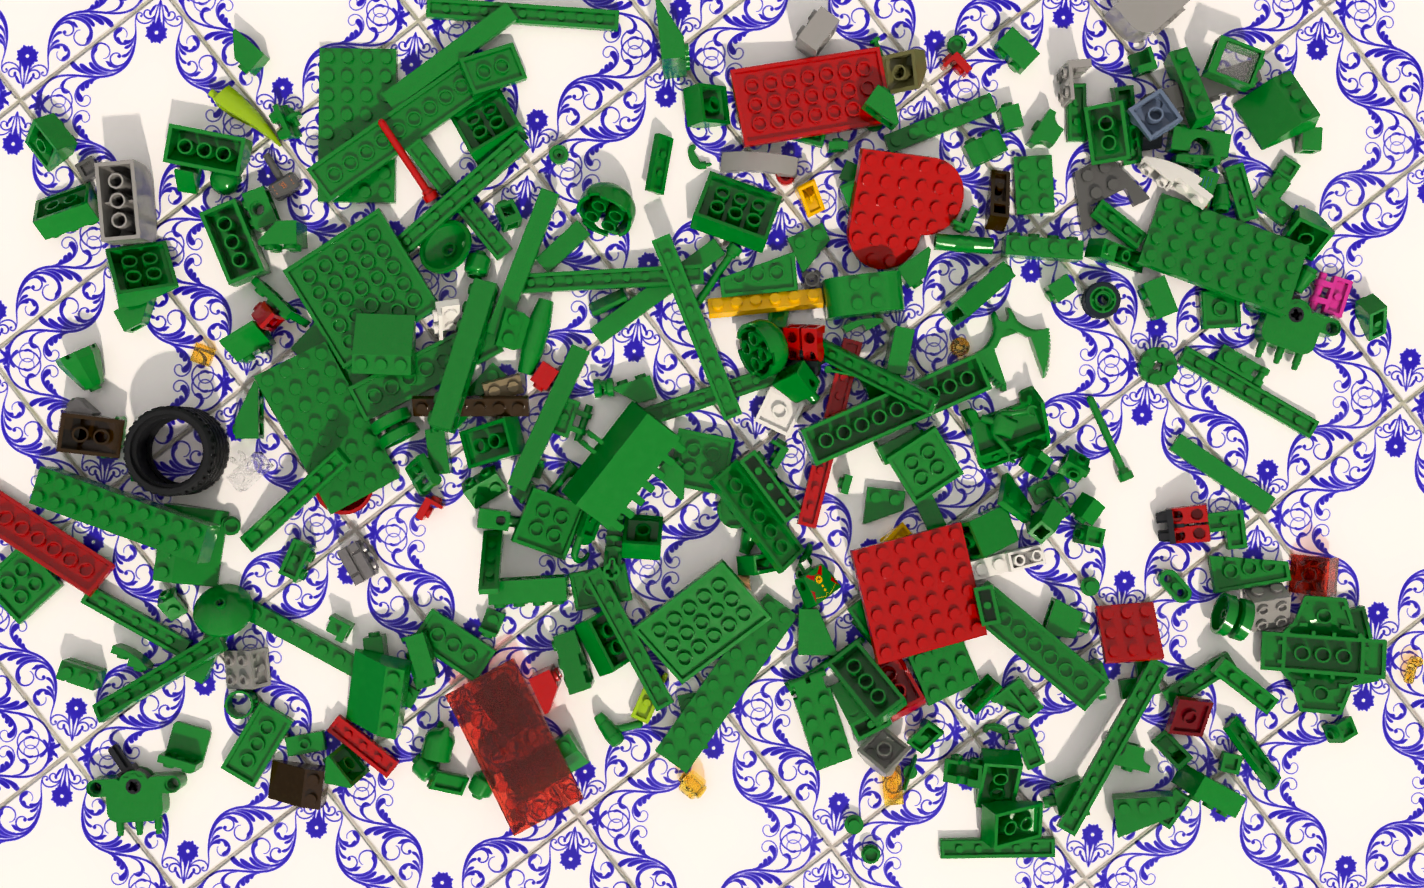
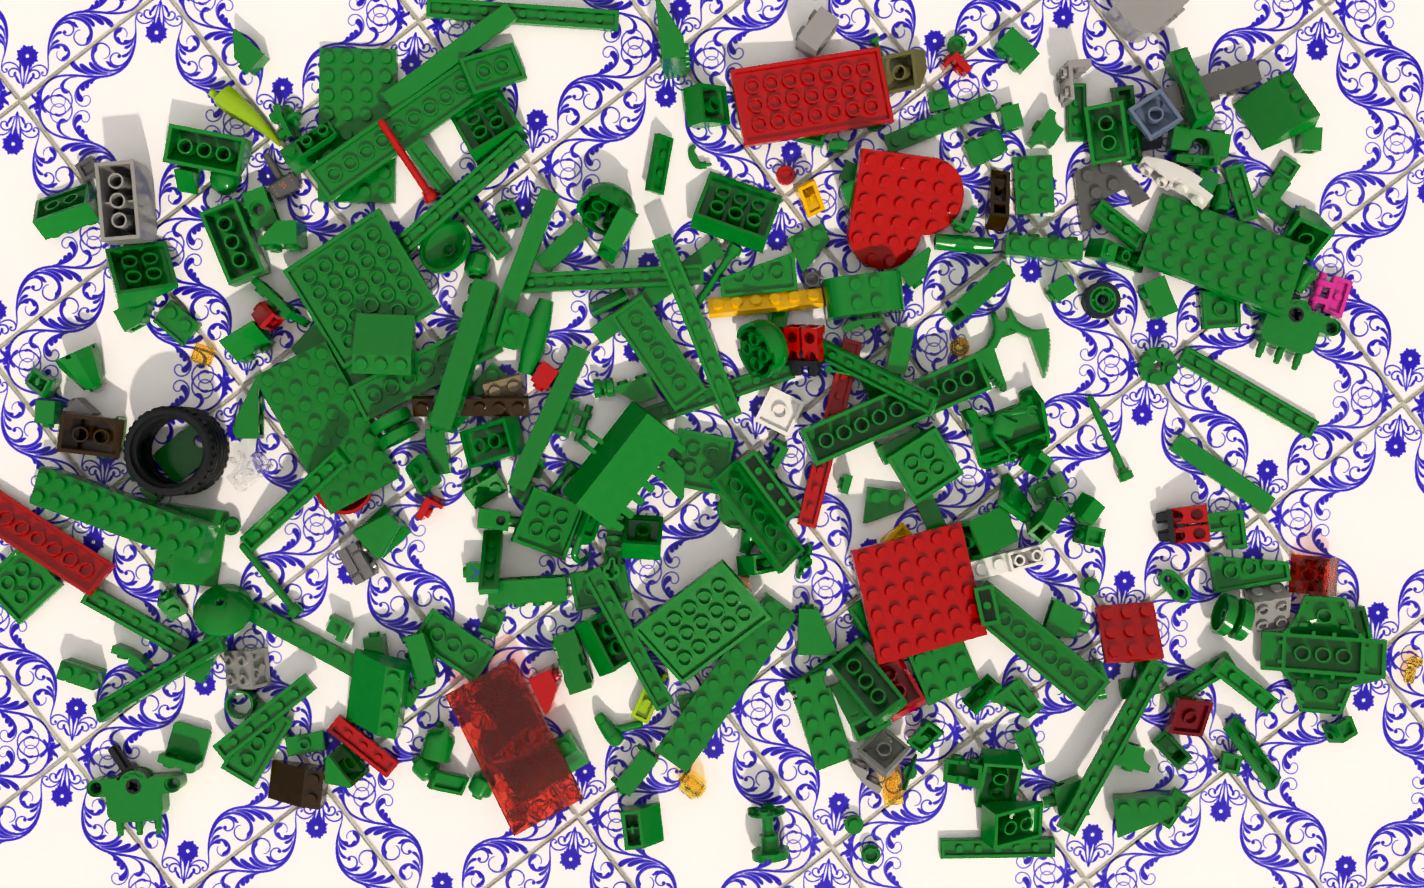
green slope [25,113,78,172] -> none
green bracket [278,537,316,583] -> none
white bracket [432,299,460,340] -> none
green tile [549,145,569,165] -> none
light grey slope [720,151,798,178] -> none
green torso [772,360,820,405] -> none
green torso [795,559,841,609] -> none
green slope [861,85,899,131] -> none
green piece [983,723,1010,745] -> none
green brick [1057,448,1090,483] -> none
green panel [1127,46,1158,78] -> none
green wedge [1171,764,1247,818] -> none
window [1201,35,1265,93] -> none
green plate [1213,344,1270,388] -> none
green slope [1355,293,1387,341] -> none
none -> green slope [25,367,62,398]
none -> green brick [34,400,64,428]
none -> green tile [139,487,165,503]
none -> green plate [153,300,202,346]
none -> green piece [155,425,203,482]
none -> green plate [213,673,317,761]
none -> green piece [239,543,304,620]
none -> green slope [279,120,338,176]
none -> green piece [353,504,411,559]
none -> green brick [463,561,481,583]
none -> green slope [597,204,639,264]
none -> green plate [610,294,707,412]
none -> green brick [610,743,659,797]
none -> green slope [621,802,664,851]
none -> green piece [747,802,790,863]
none -> light grey slope [849,759,882,795]
none -> green plate [927,89,950,113]

